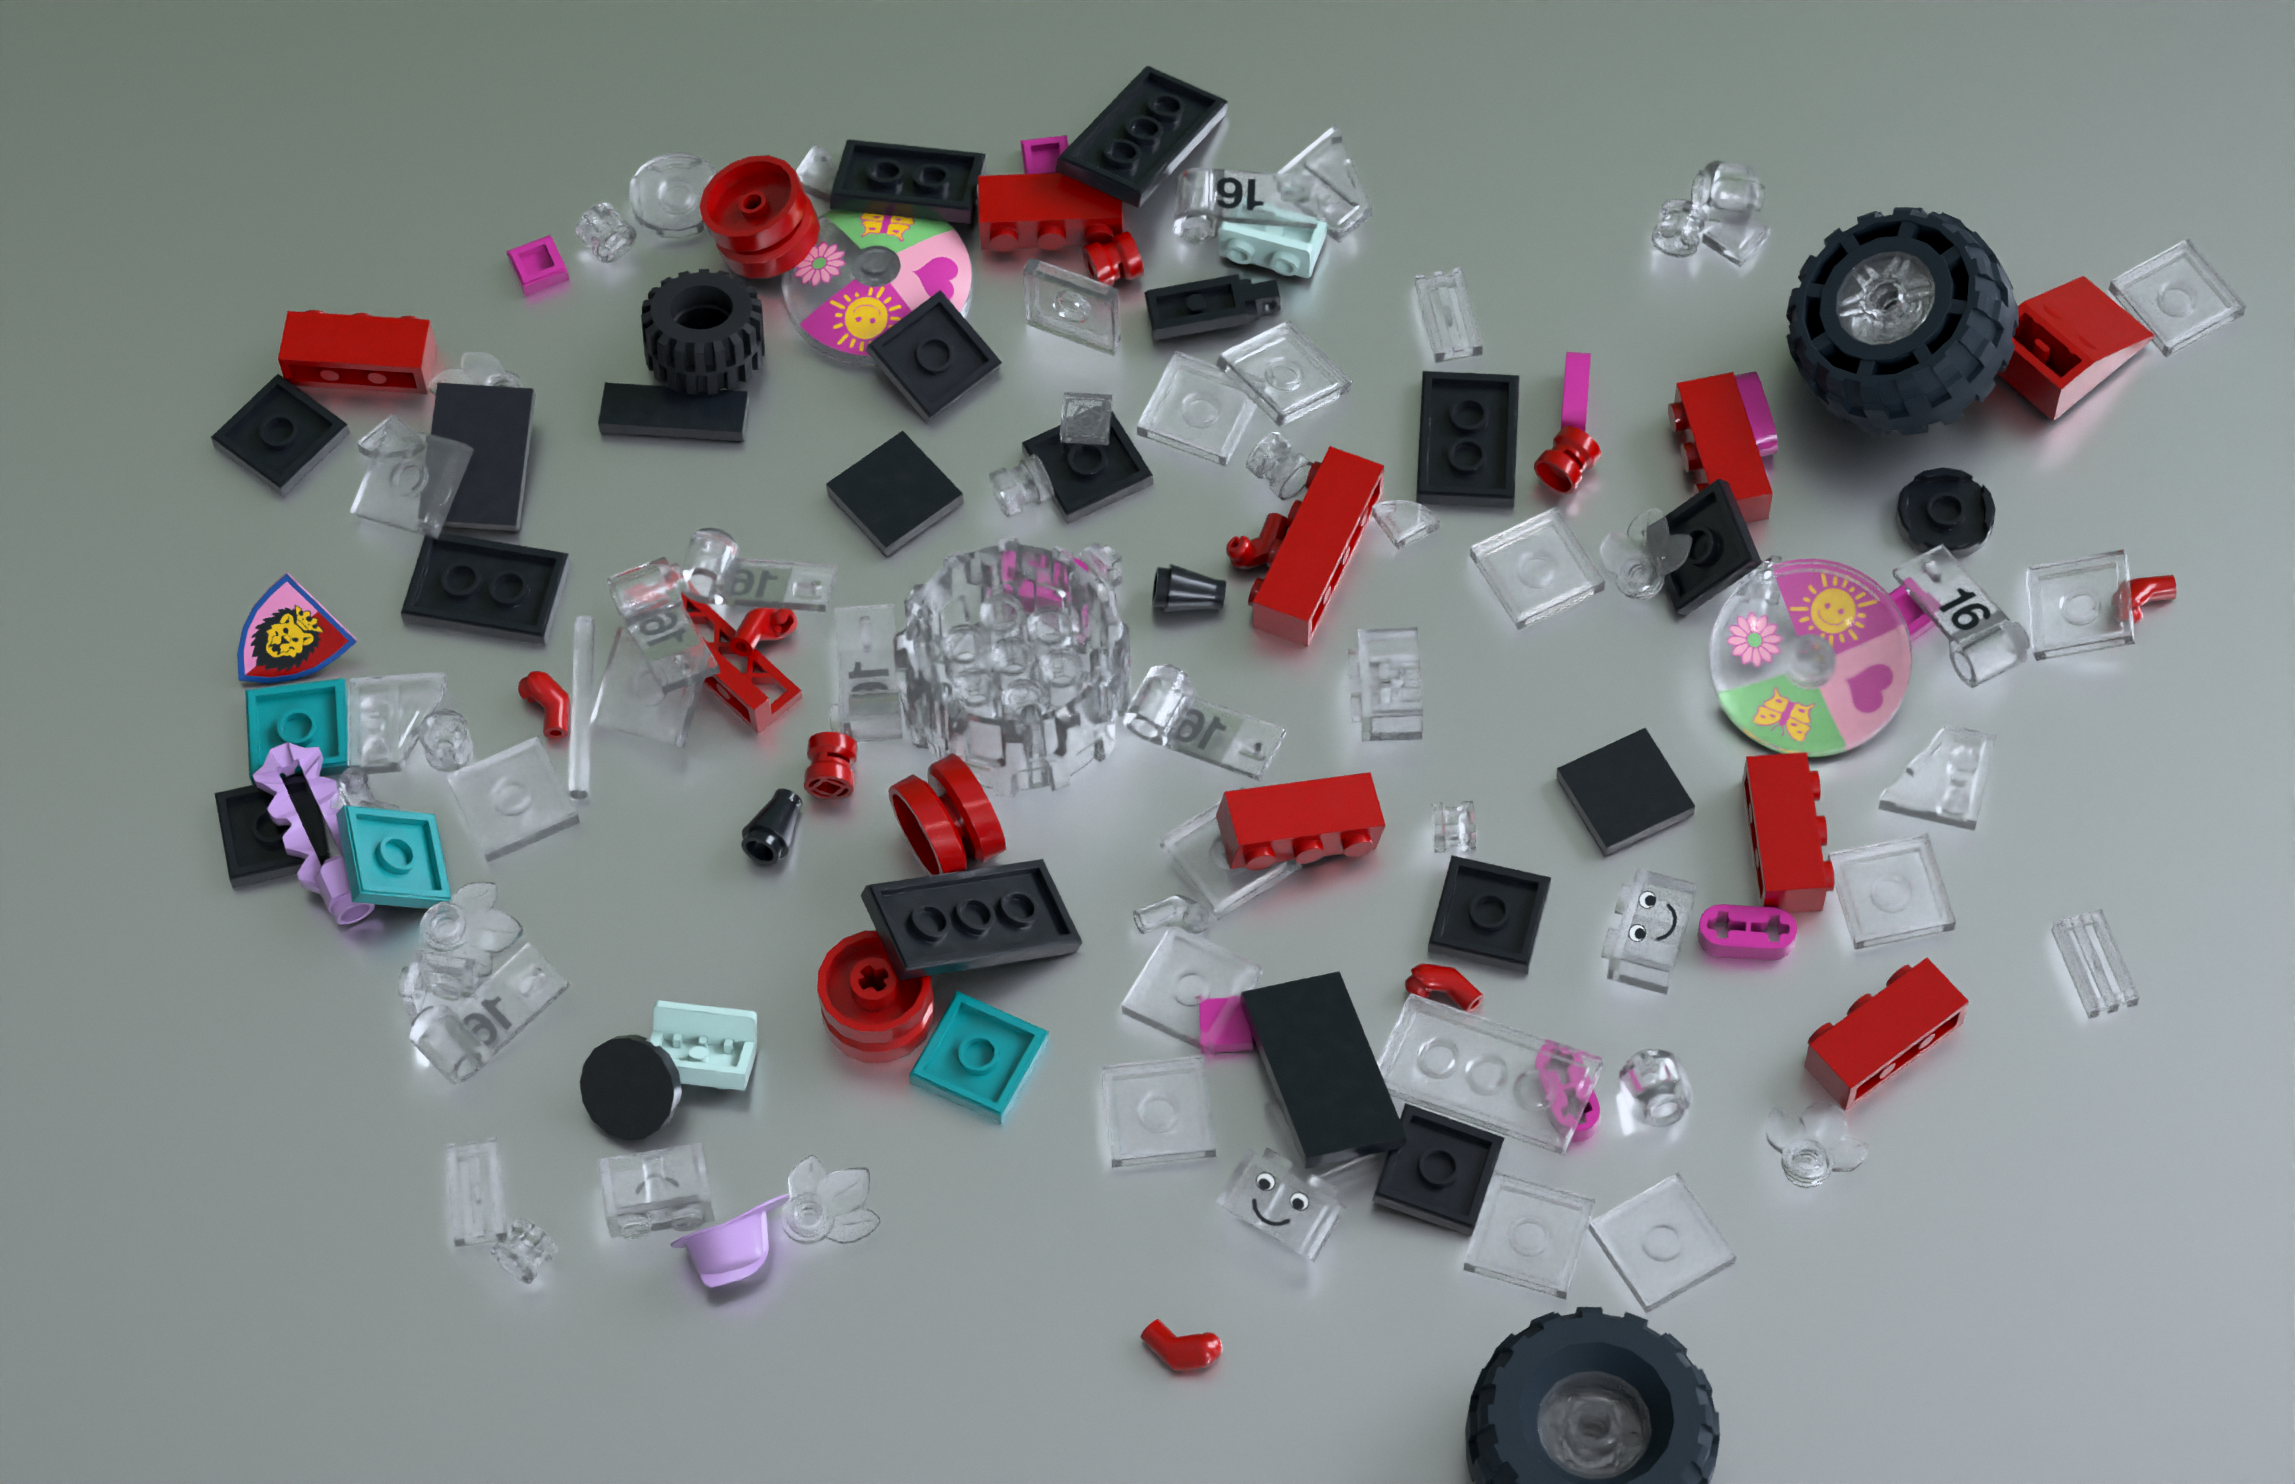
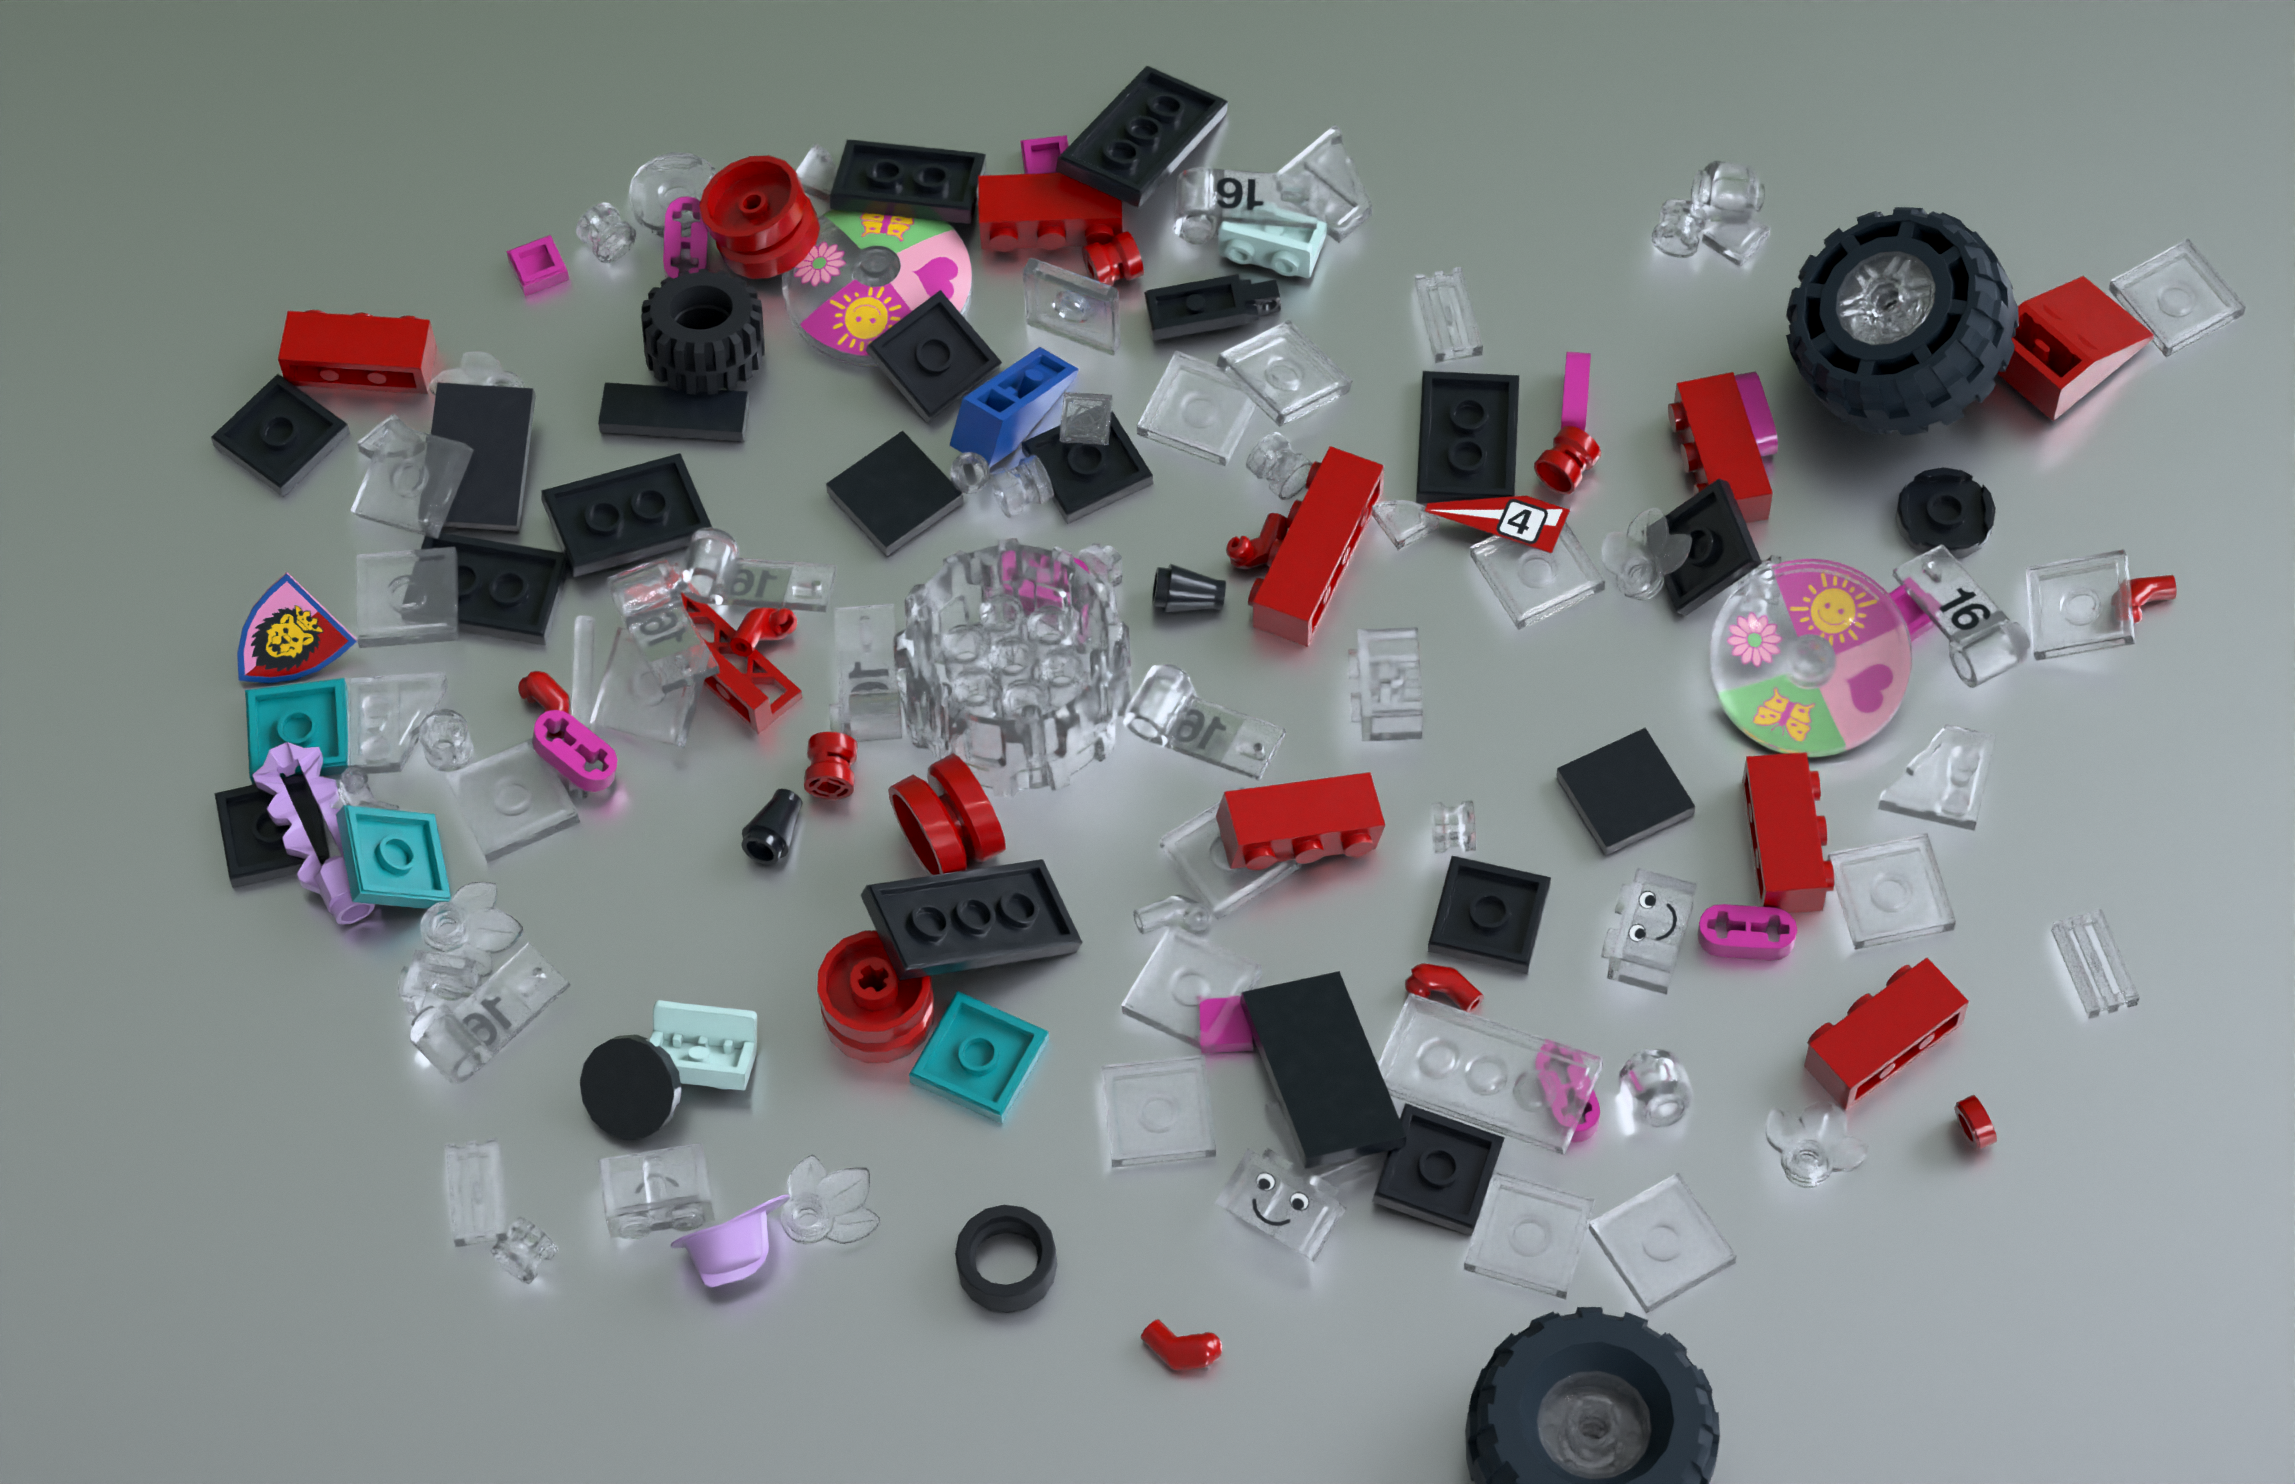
none -> clear tile [357,547,459,648]
none -> dark pink beam [532,710,618,792]
none -> black tile [541,453,713,578]
none -> dark pink beam [663,196,708,279]
none -> blue slope [949,347,1079,468]
none -> clear hinge [950,452,990,494]
none -> black tyre [955,1204,1057,1313]
none -> sticker [1425,496,1570,553]
none -> red tile [1954,1095,1997,1150]

